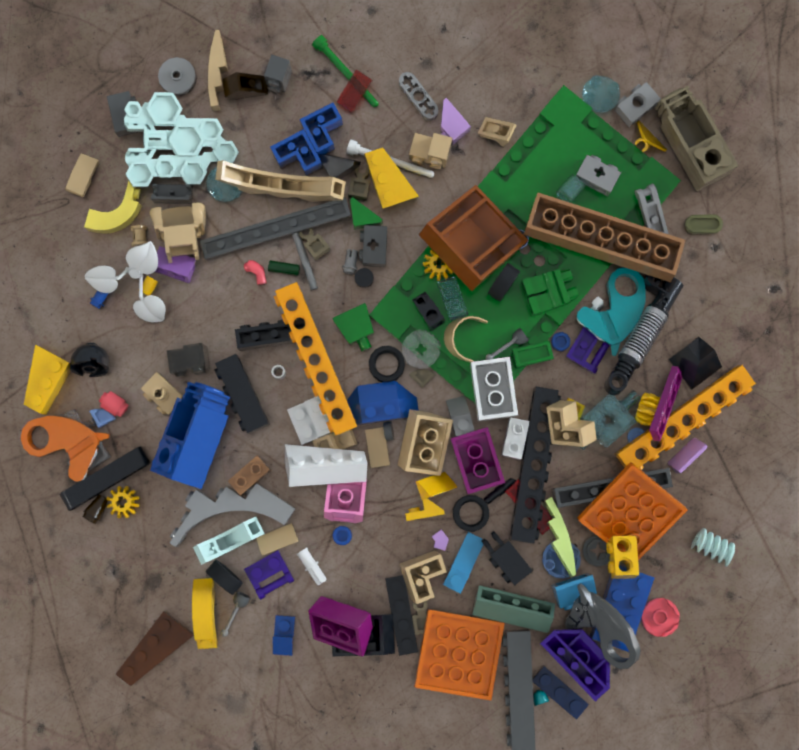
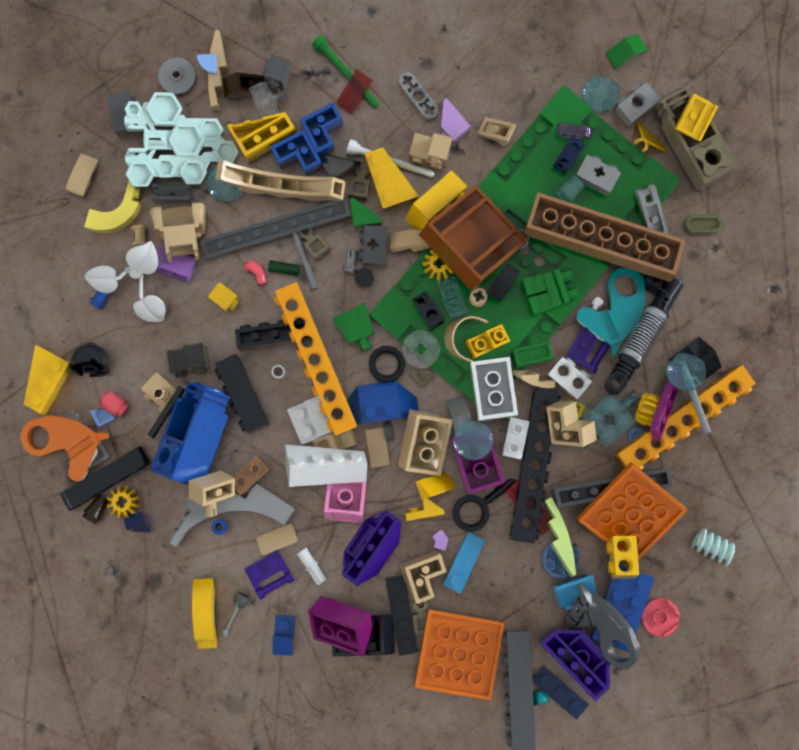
reddish brown wing [116,611,194,686] -> none
yellow hinge [138,276,158,296] -> none
light aqua arch [193,517,265,565] -> none
black tyre [206,560,243,595] -> none
blue tile [333,526,352,545] -> none
sand green brick [472,585,555,633] -> none
black hinge [481,531,532,586] -> none
hinge [485,328,528,360] -> none
blue tile [551,332,571,352] -> none
dark grey gear [582,535,610,566] -> none
lavender slope [668,438,708,473] -> none
none -> clear blue slope [123,512,151,532]
none -> pearl dark grey bar [147,386,185,439]
none -> tan brick [189,470,235,517]
none -> light blue tile [197,54,217,75]
none -> yellow brick [208,282,239,313]
none -> blue pin [211,519,228,535]
none -> yellow wedge [227,112,297,163]
none -> clear plate [248,81,287,119]
none -> dark purple wedge [342,510,401,586]
none -> tan slope [390,230,431,253]
none -> yellow wedge [404,170,468,230]
none -> clear light blue dish [454,421,493,460]
none -> yellow slope [465,324,510,359]
none -> tan bush [469,288,487,307]
none -> tan slope [513,370,556,388]
none -> white brick [546,357,592,400]
none -> clear blue leg [553,135,586,175]
none -> beam [556,123,593,140]
none -> green slope [606,34,648,69]
none -> clear light blue dish [667,353,706,391]
none -> yellow plate [675,94,718,142]
none -> light grey bar [678,362,711,435]

